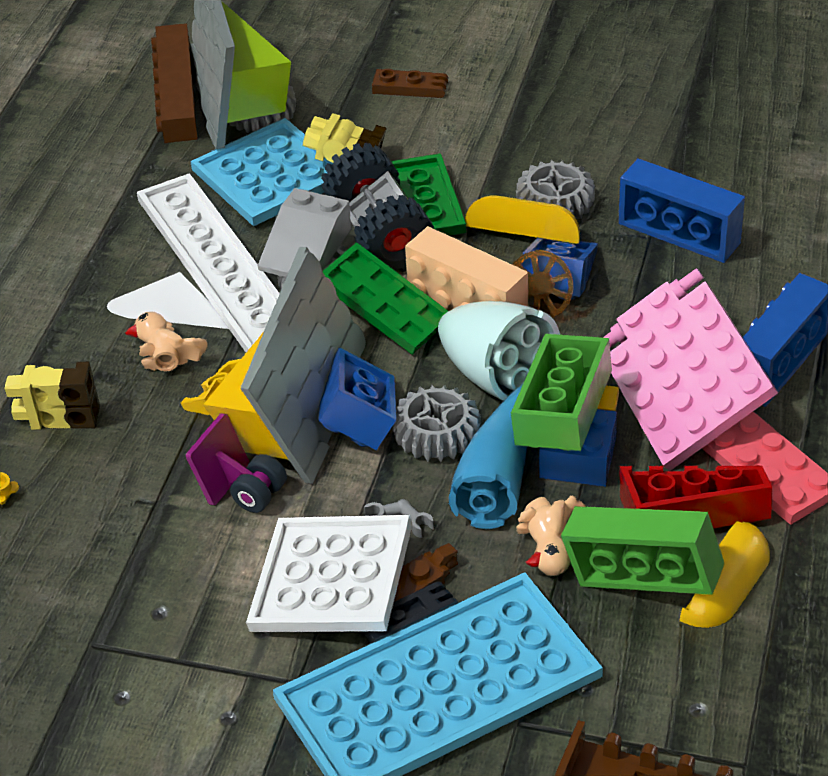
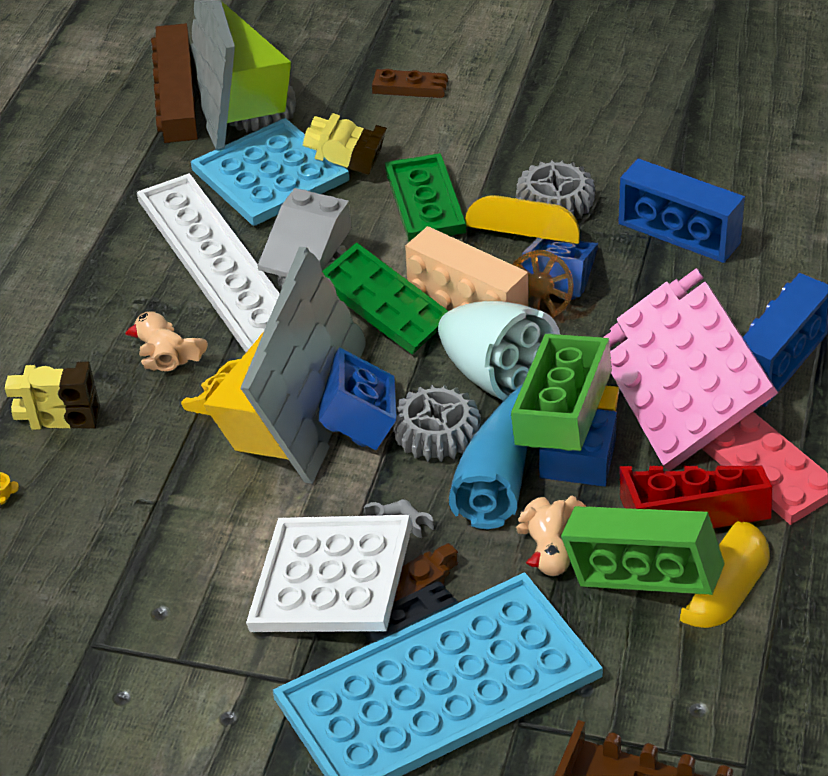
white sticker [107,272,229,329] -> none
magenta plate [186,413,287,513] -> none
black plate [321,143,434,272] -> none

